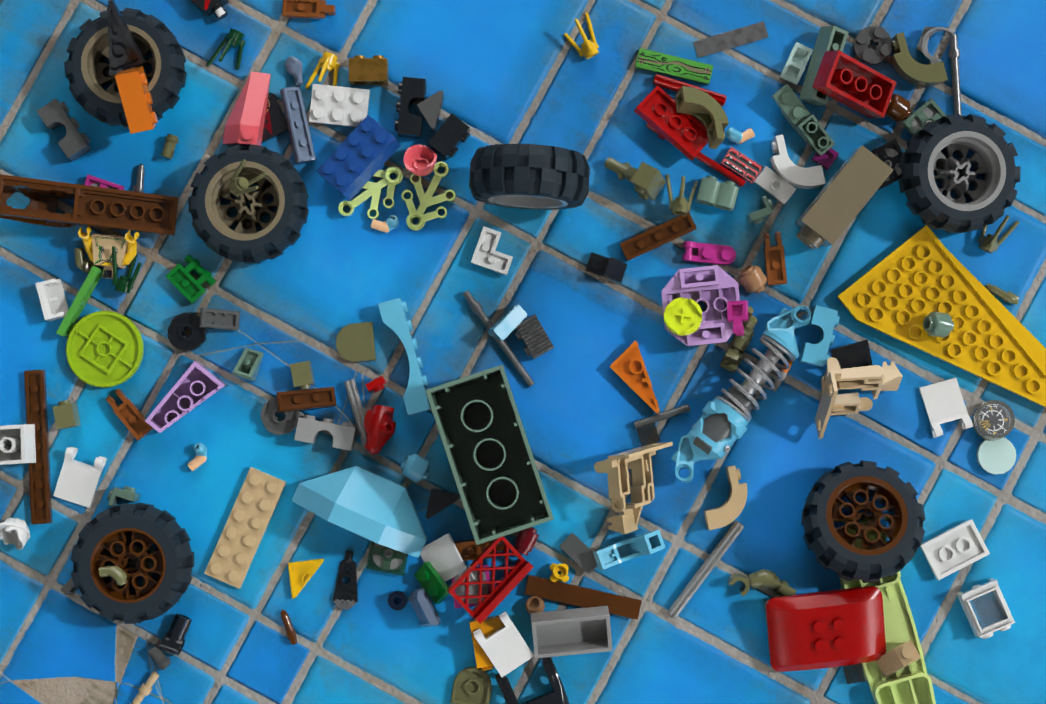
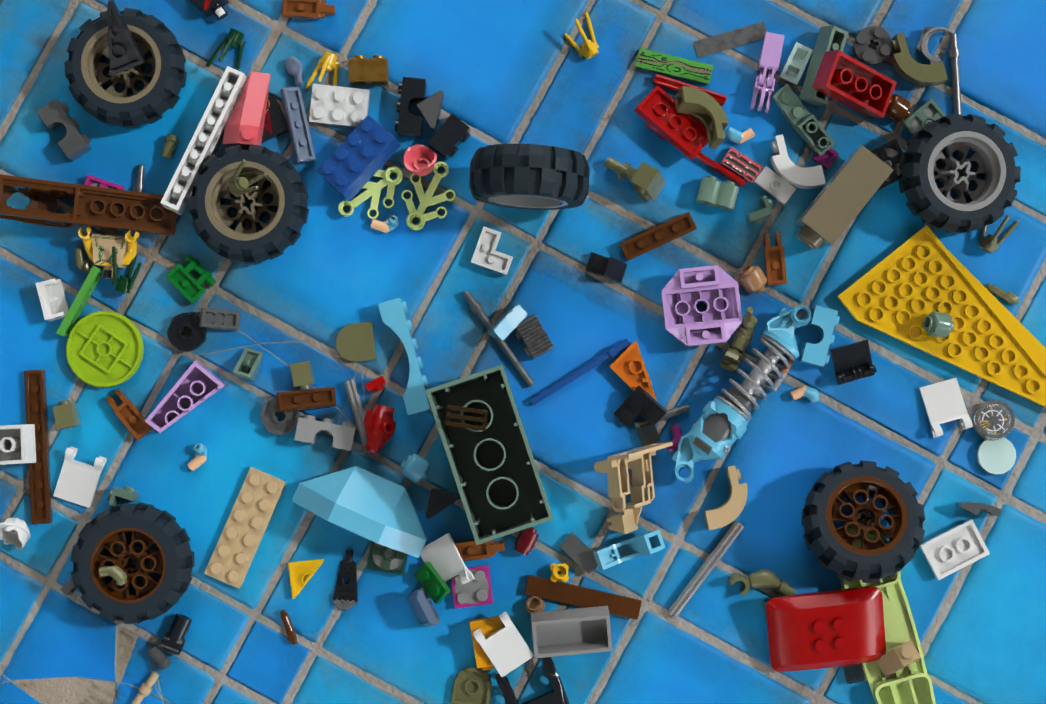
orange wedge [115,66,158,134] -> none
dark blue plate [388,591,408,610] -> none
red fence [446,536,533,624] -> none
neon yellow tile [664,297,702,336] -> none
olive plant [665,174,698,216] -> none
dark pink plate [682,241,736,265] -> none
dark pink plate [727,300,748,336] -> none
tan container [815,357,903,439] -> none
window [956,578,1016,639] -> none
none -> white brick [160,66,247,215]
none -> dark brown tile [445,405,488,431]
none -> blue bar [529,339,631,405]
none -> black plate [613,386,667,427]
none -> magenta arm [667,424,683,452]
none -> lavender arm [750,32,785,113]
none -> arm [790,386,820,403]
none -> dark grey slope [955,502,1002,517]

